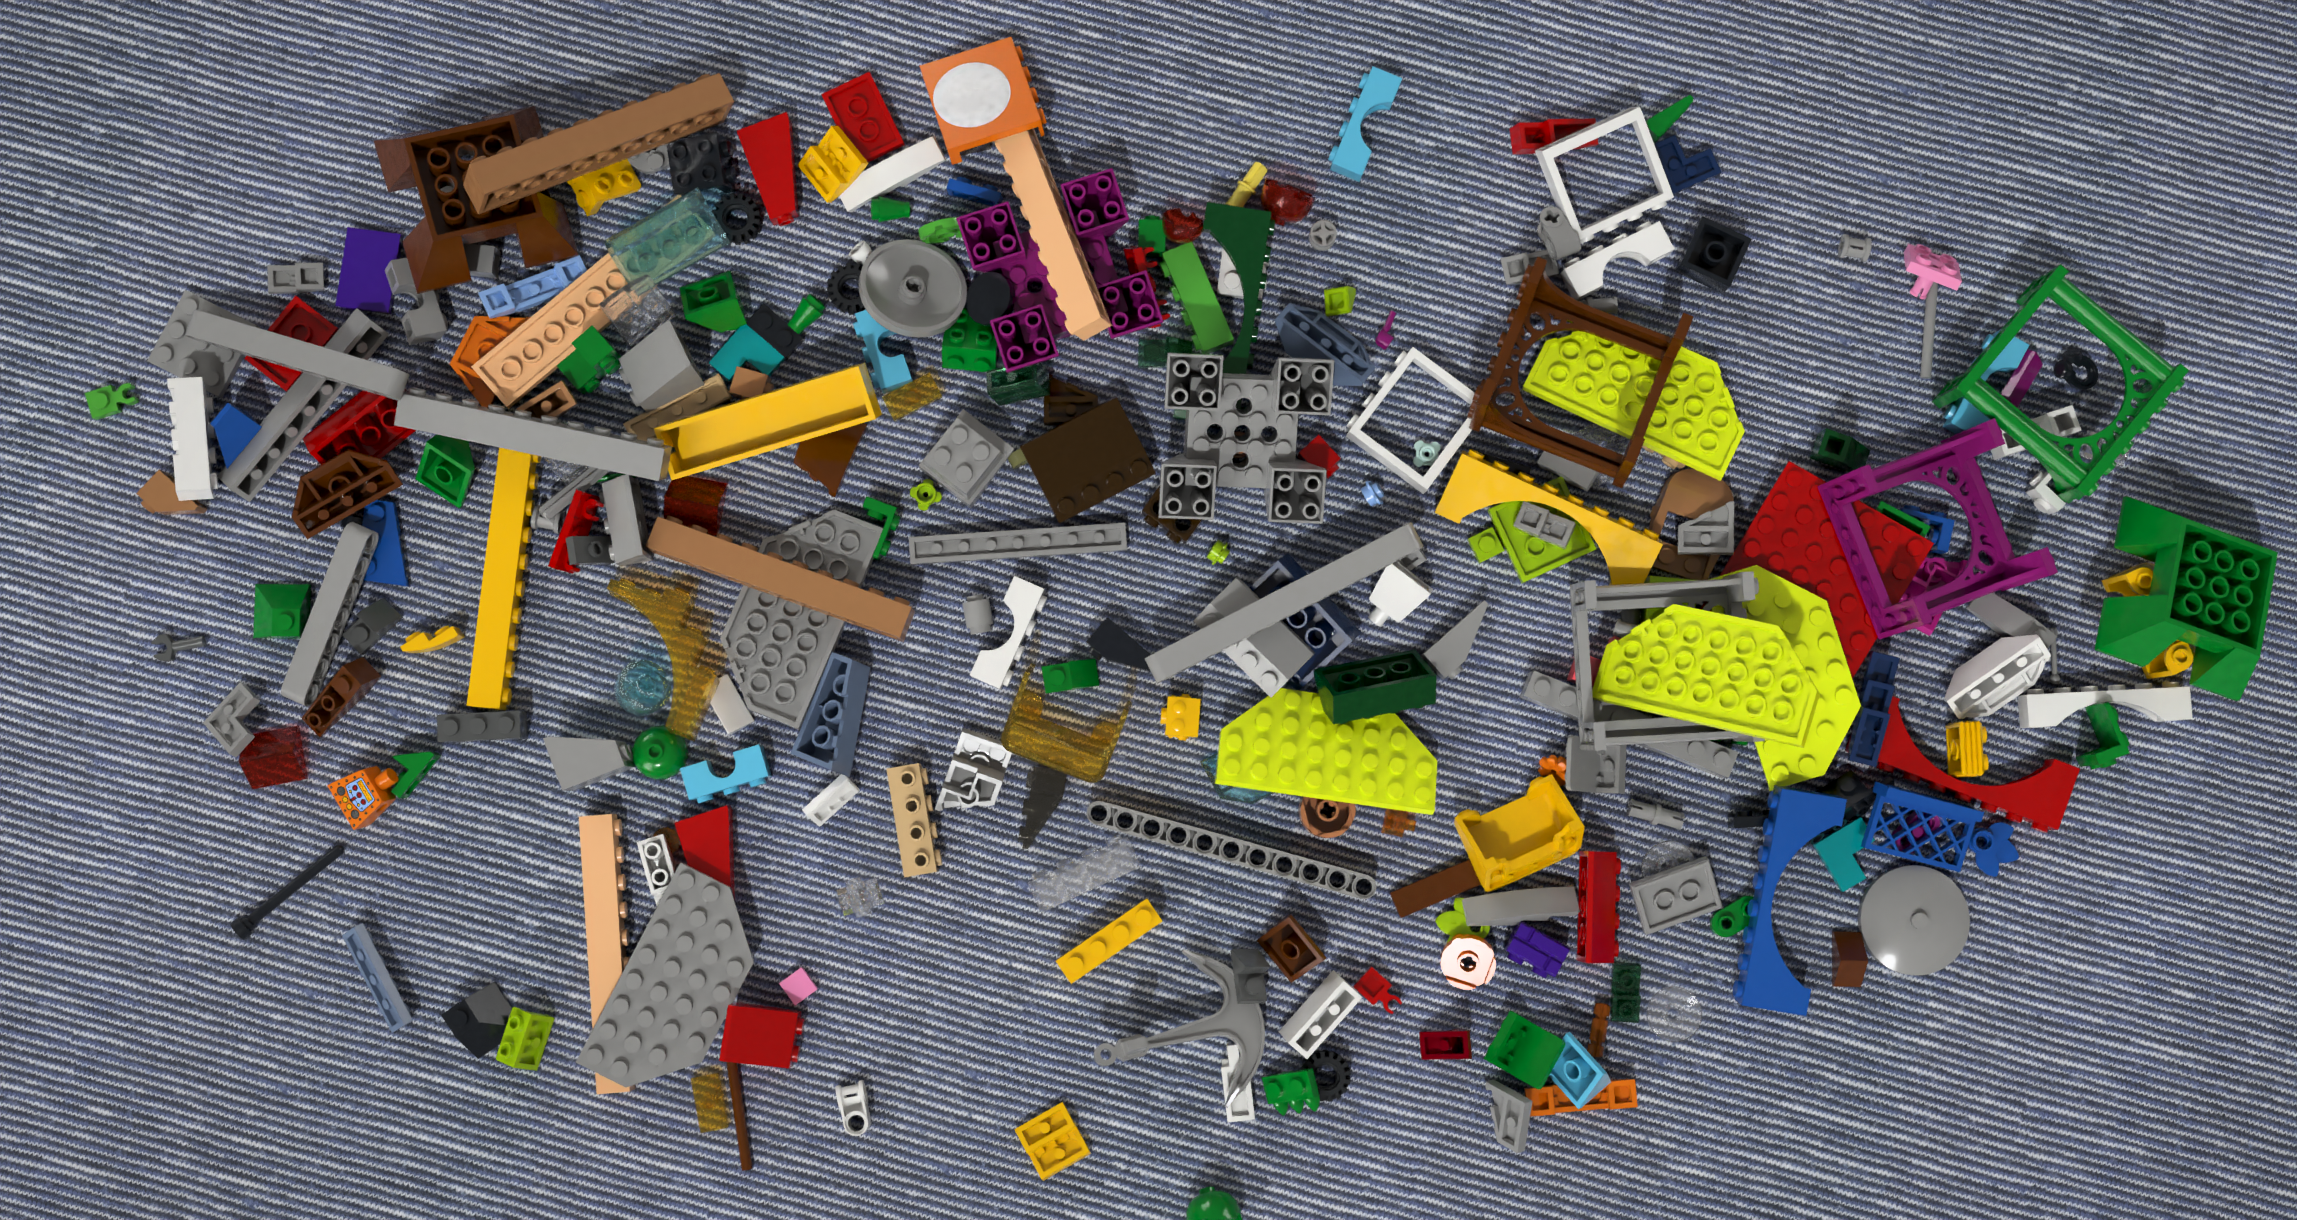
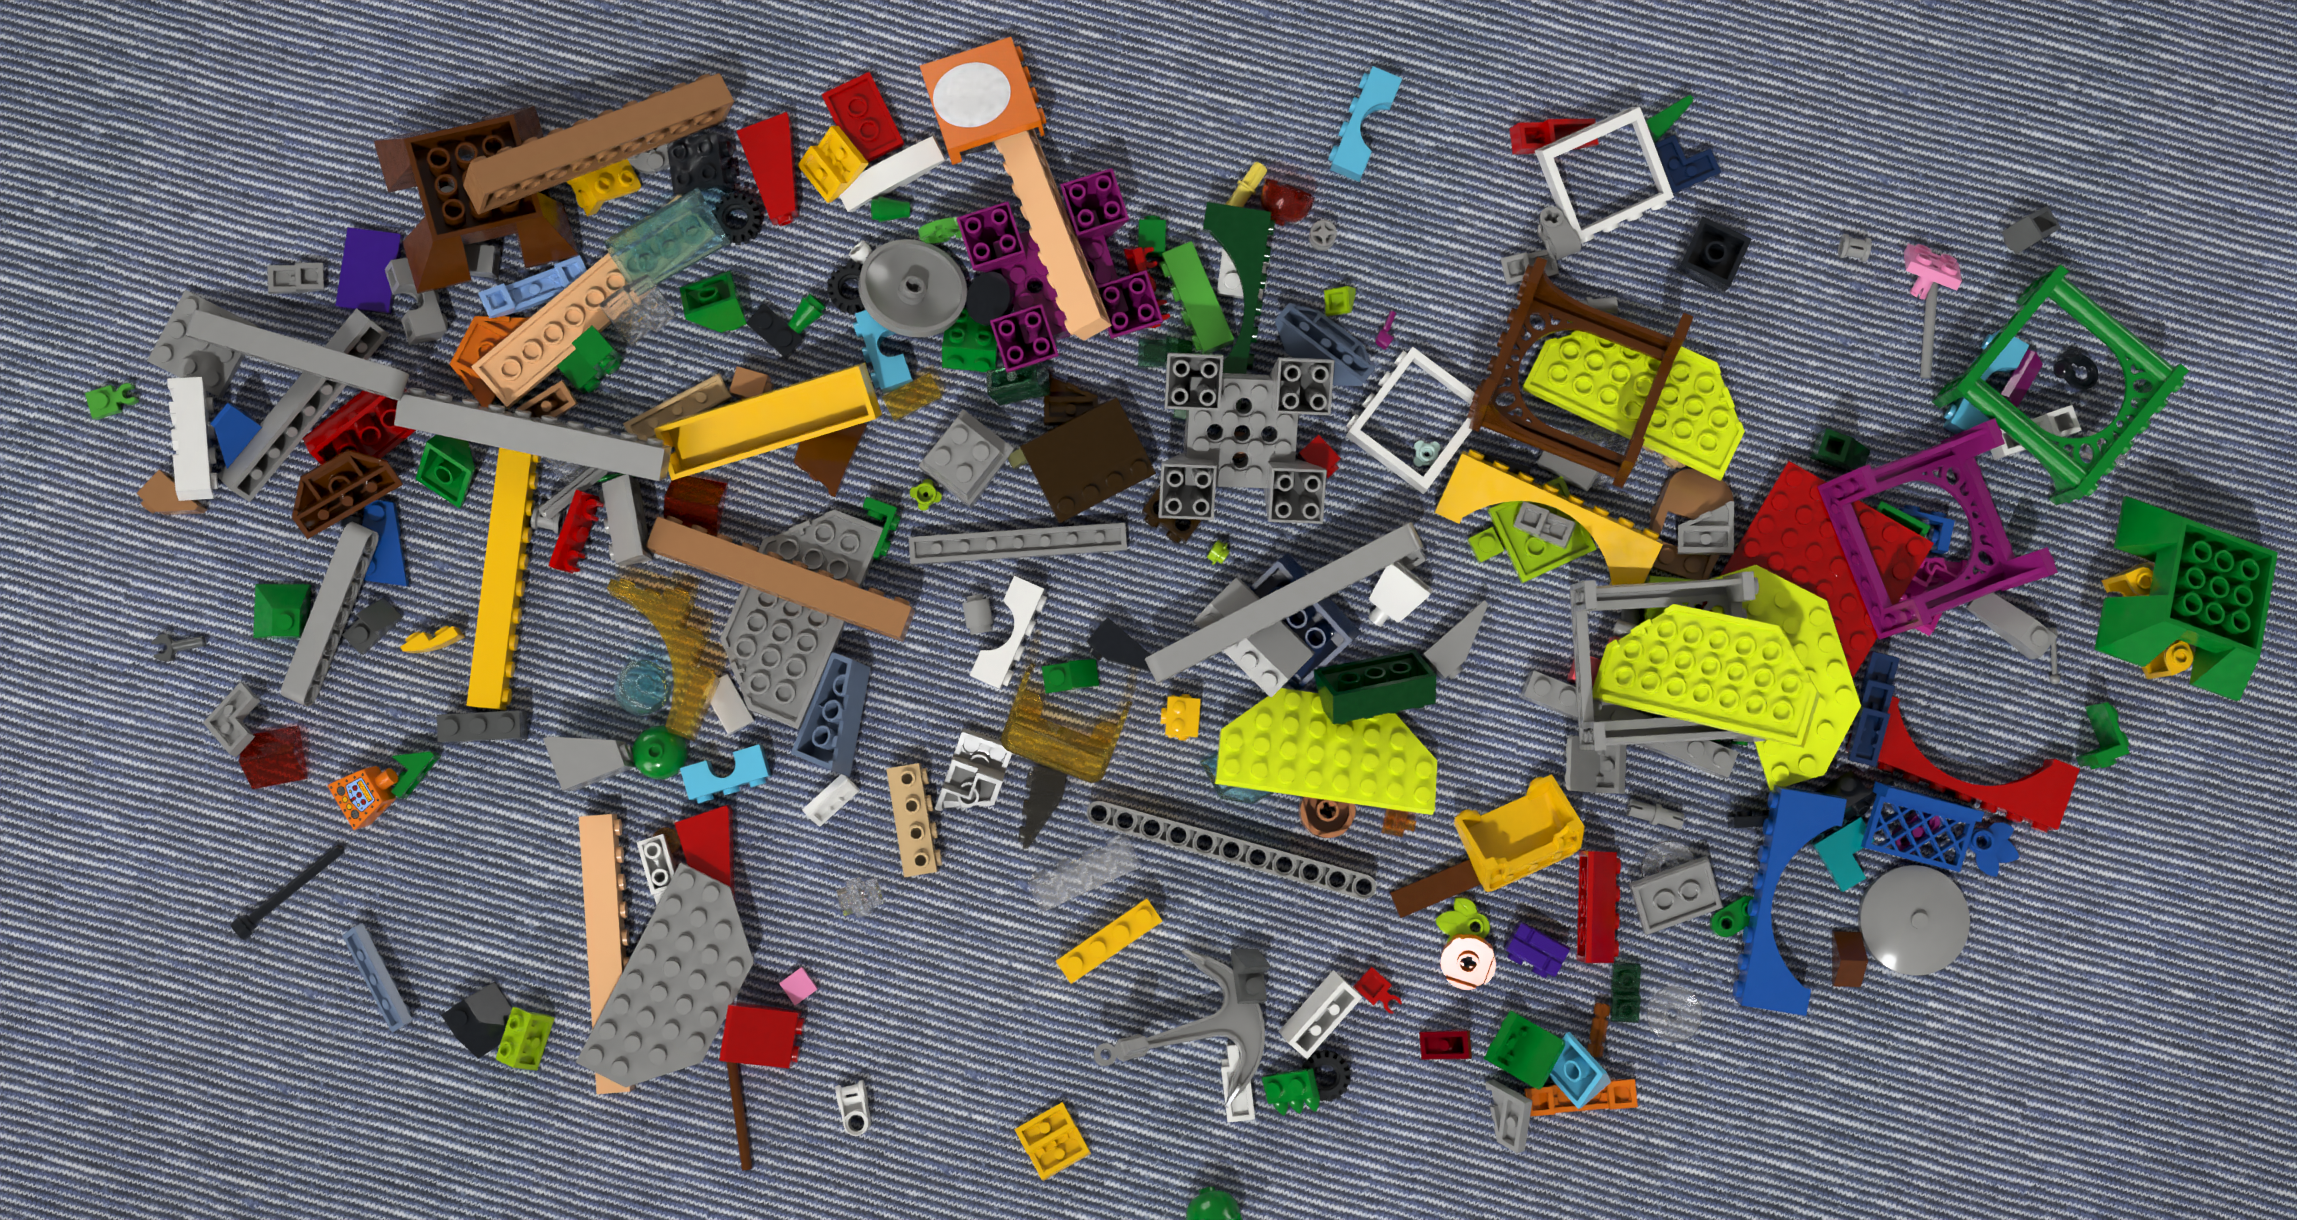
red plate [244,295,339,392] -> none
reddish brown slope [302,657,381,737] -> none
dark grey plate [566,536,615,565] -> none
light grey slope [619,320,705,413] -> none
clear yellow plate [691,1072,729,1133] -> none
teal tile [709,324,785,381] -> none
blue plate [947,177,1002,207] -> none
clear red hair [1162,208,1204,244] -> none
reddish brown slope [1257,913,1326,983] -> none
light blue plate [1361,480,1385,507] -> none
light grey slope [1462,886,1580,926] -> none
orange plant [1538,755,1567,786] -> none
white arch [1560,221,1674,301] -> none
white wedge [1944,634,2051,719] -> none
yellow brick [1945,721,1989,778] -> none
white arch [2018,682,2193,728] -> none
white bracket [2025,471,2066,514] -> none
none -> dark grey slope [2001,206,2061,255]

